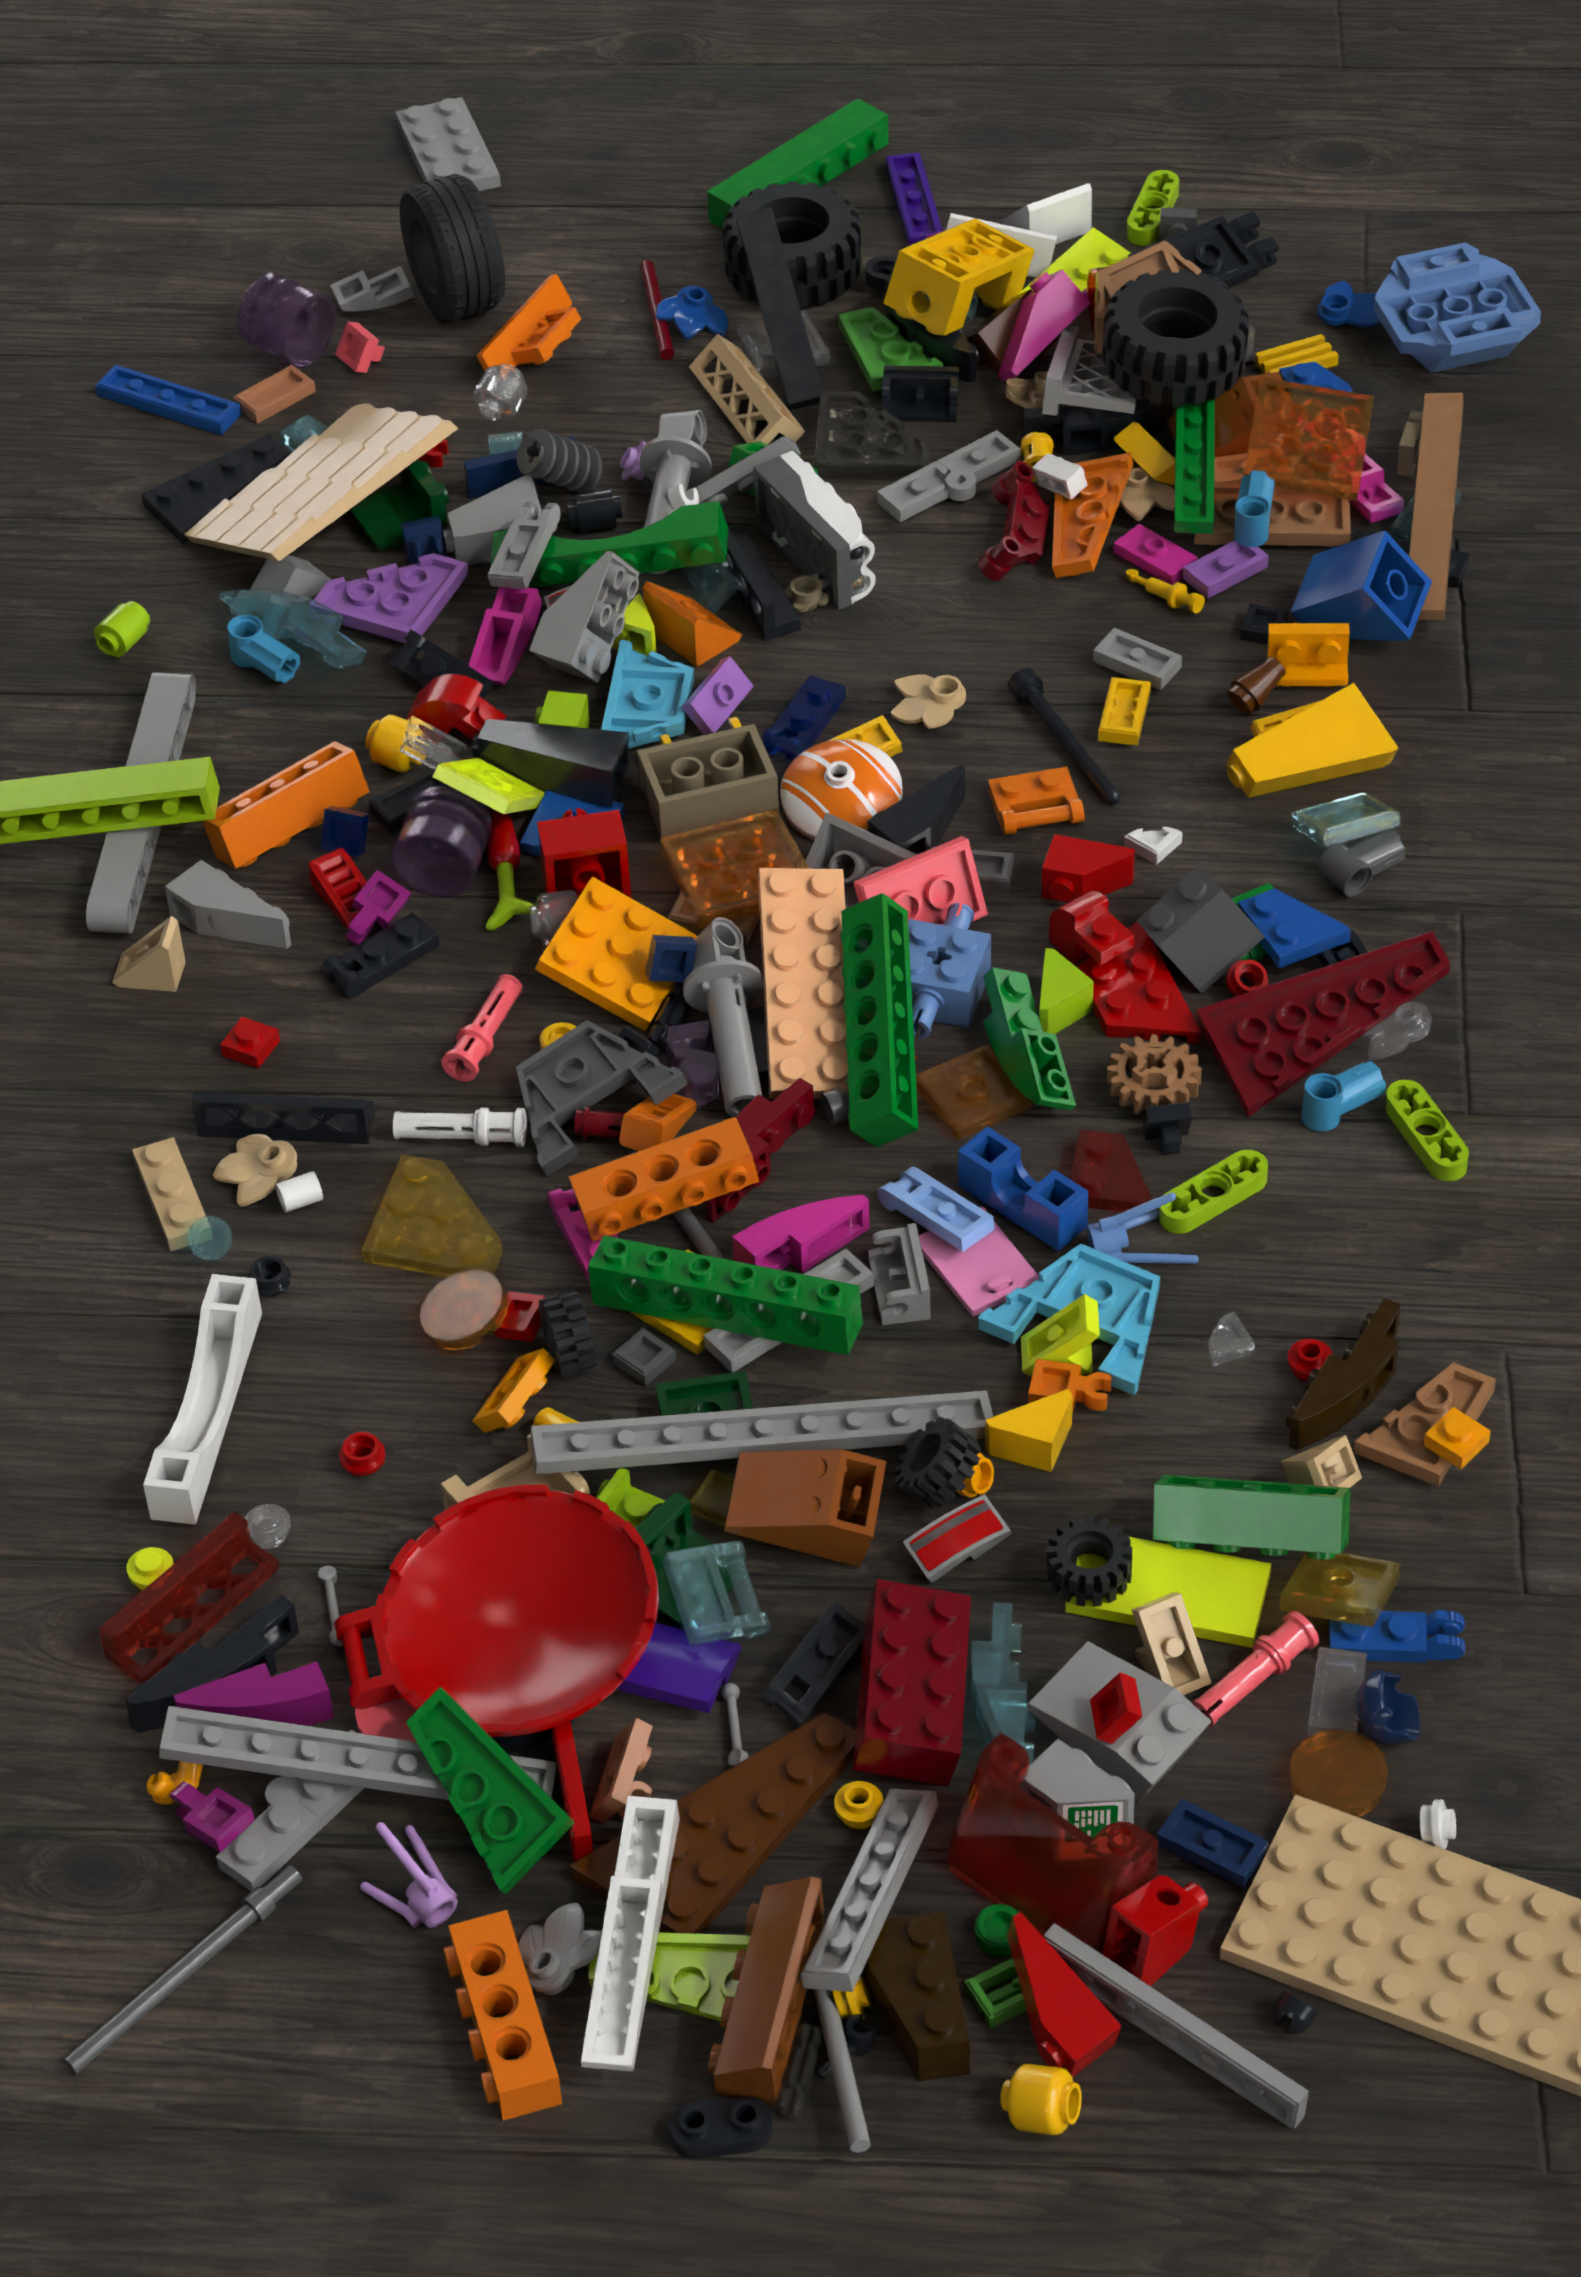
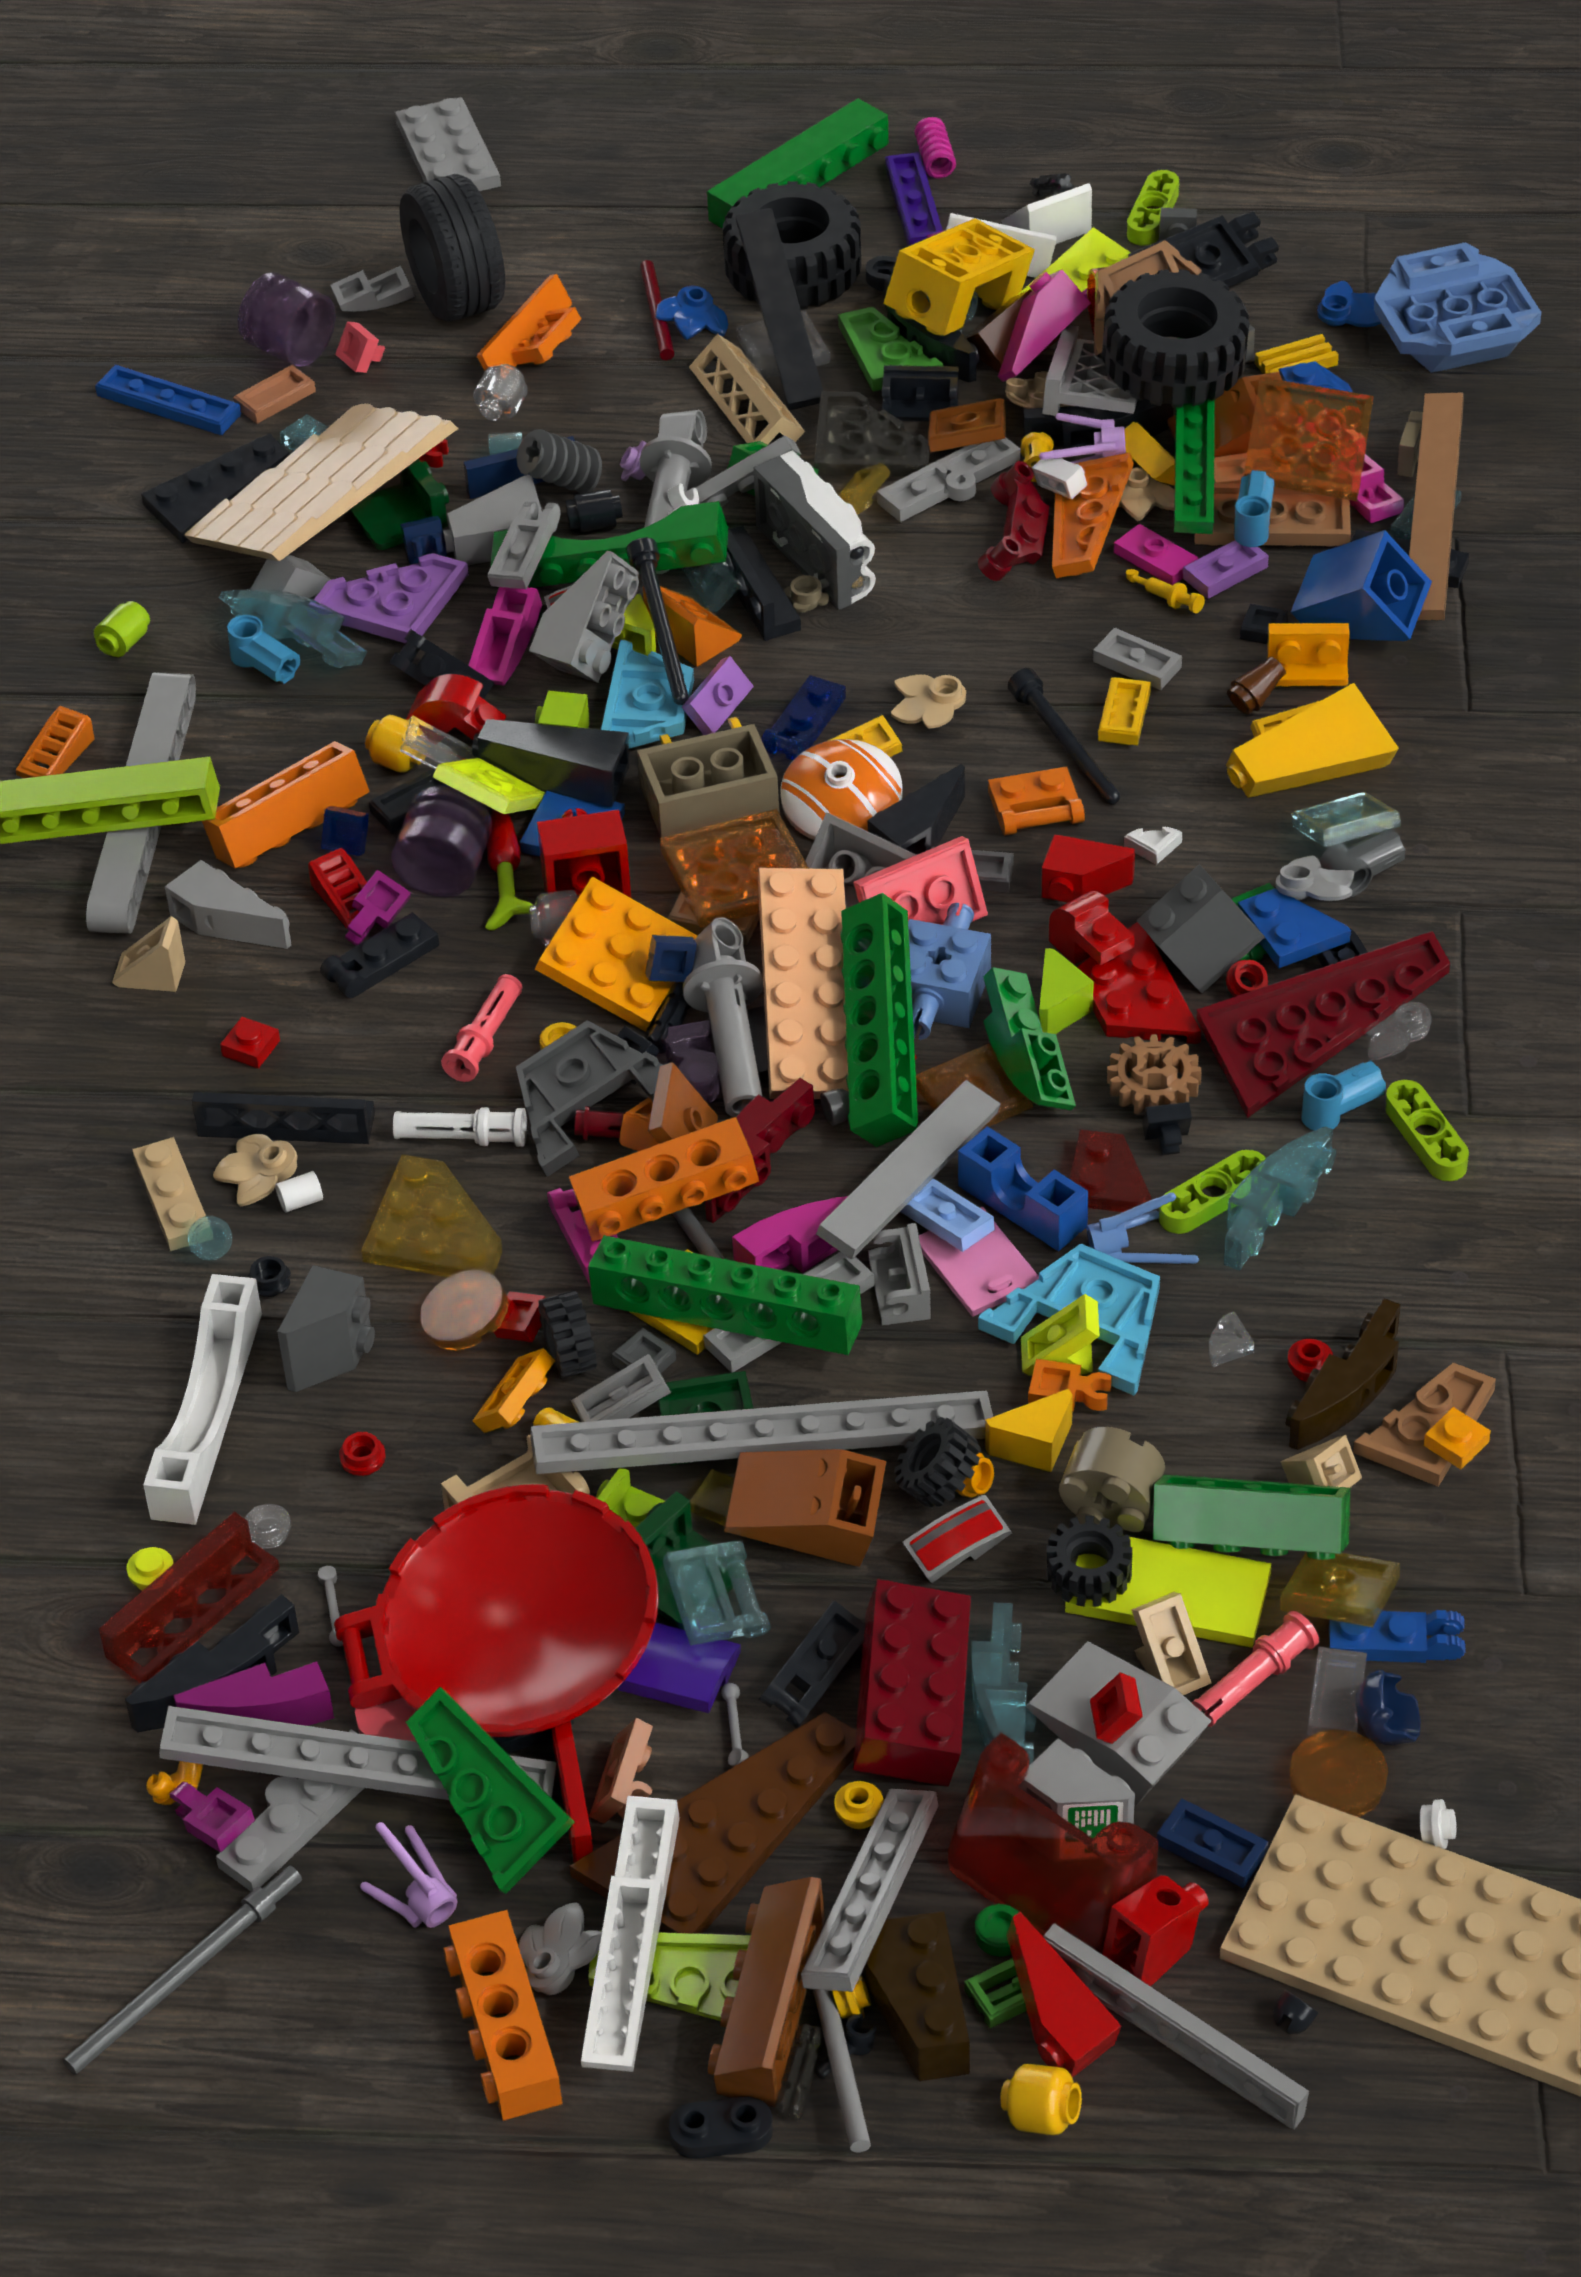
none -> orange slope [16,706,95,778]
none -> dark grey slope [277,1265,375,1392]
none -> light grey tile [571,1354,671,1422]
none -> black piece [626,538,689,705]
none -> dark orange plate [648,1062,718,1144]
none -> light grey tile [816,1080,1001,1260]
none -> clear yellow plate [838,463,891,515]
none -> dark pink piece [914,117,956,178]
none -> dark orange plate [928,398,1006,452]
none -> black axle [1029,173,1074,197]
none -> lavender plant [1039,413,1126,463]
none -> dark tan brick [1059,1427,1165,1532]
none -> clear light blue slope [1224,1126,1336,1271]
none -> light grey plate [1276,856,1354,901]

